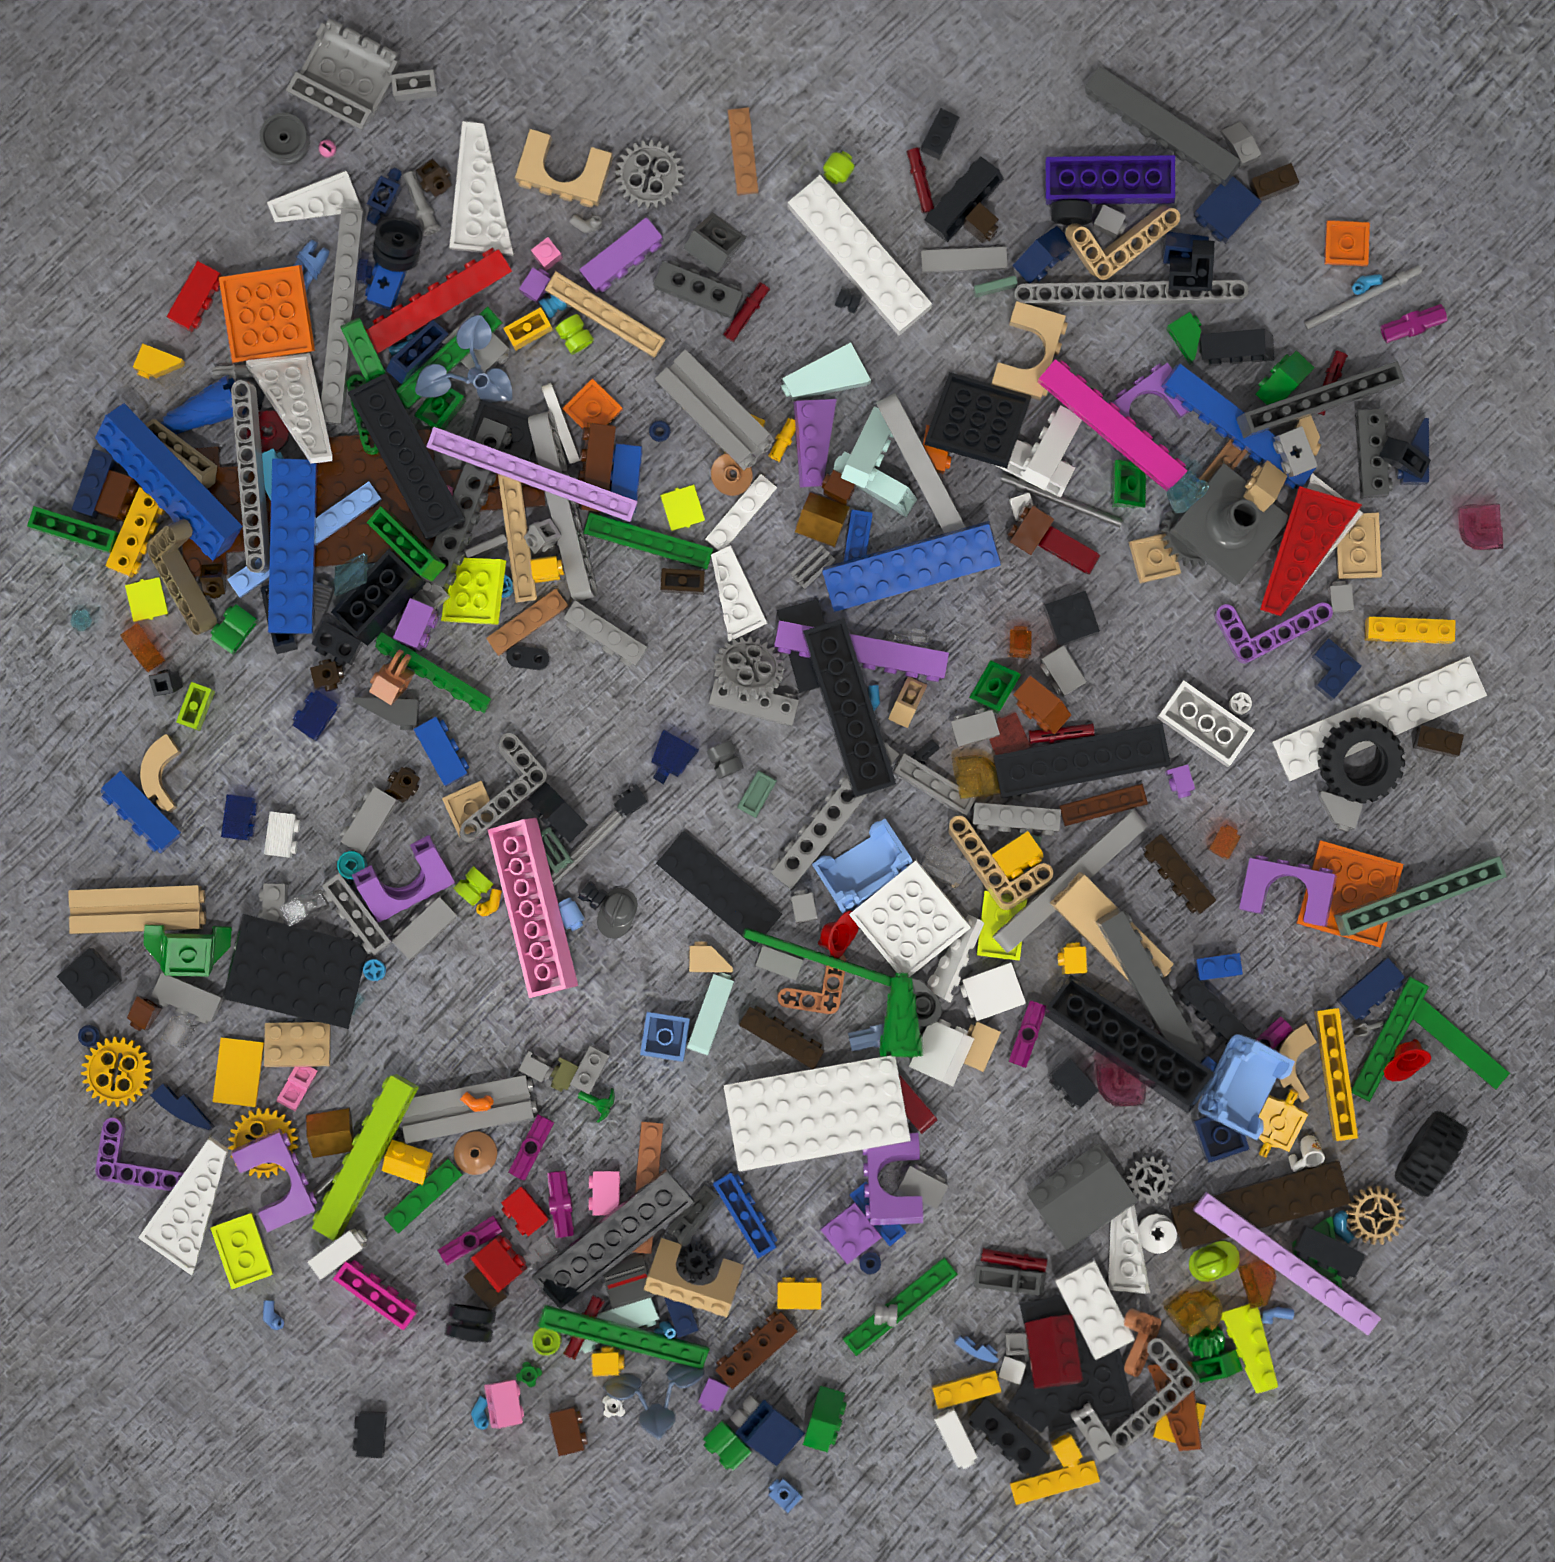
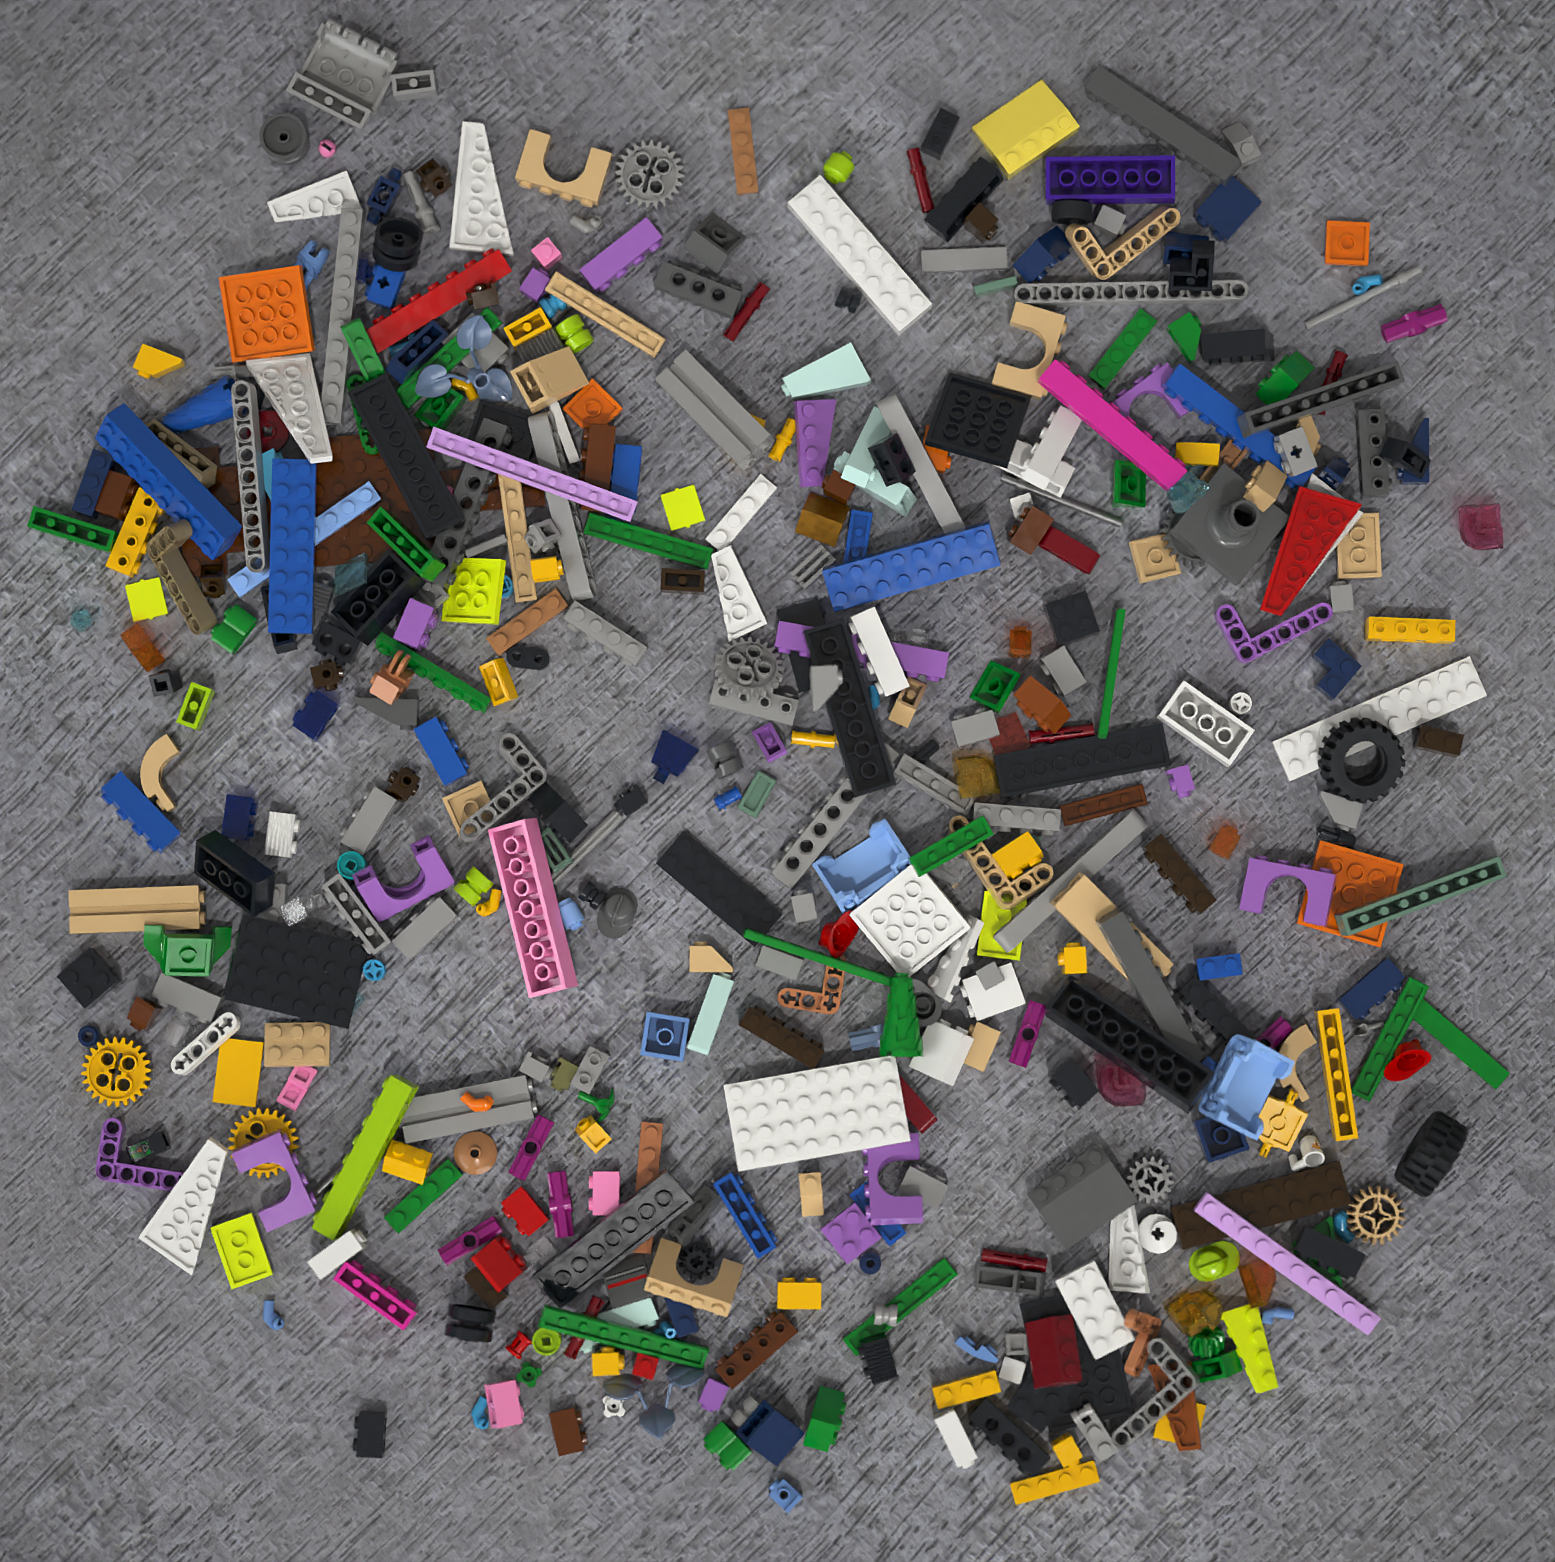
dark blue slope [150,1083,215,1130] -> none
red brick [167,261,223,332] -> none
pearl gold slope [306,1108,354,1158] -> none
dark blue plate [649,420,670,442] -> none
medium nougat dish [711,453,753,496] -> none
dark brown brick [1249,163,1300,201] -> none
none -> leg [126,1131,171,1164]
none -> white beam [171,1012,241,1075]
none -> black brick [194,830,275,917]
none -> yellow arm [451,378,479,402]
none -> dark brown brick [466,280,500,310]
none -> yellow slope [479,658,518,707]
none -> red bush [505,1330,532,1359]
none -> tan slope [510,346,589,414]
none -> flat silver brick [516,328,564,364]
none -> yellow bracket [575,1115,612,1154]
none -> red brick [632,1353,659,1380]
none -> blue pin [713,786,742,810]
none -> medium lavender slope [752,722,788,763]
none -> yellow pin [791,730,835,749]
none -> tan slope [799,1171,824,1217]
none -> light grey slope [809,665,842,713]
none -> white brick [848,607,909,698]
none -> black brick [857,1332,898,1385]
none -> black brick [868,433,916,487]
none -> green plate [908,815,994,877]
none -> light yellow slope [972,80,1080,180]
none -> light grey tile [975,961,1004,991]
none -> green plate [1088,308,1157,390]
none -> green tile [1097,608,1126,739]
none -> yellow slope [1175,442,1220,467]
none -> black axle [1316,824,1356,848]
none -> dark blue slope [1317,456,1351,490]

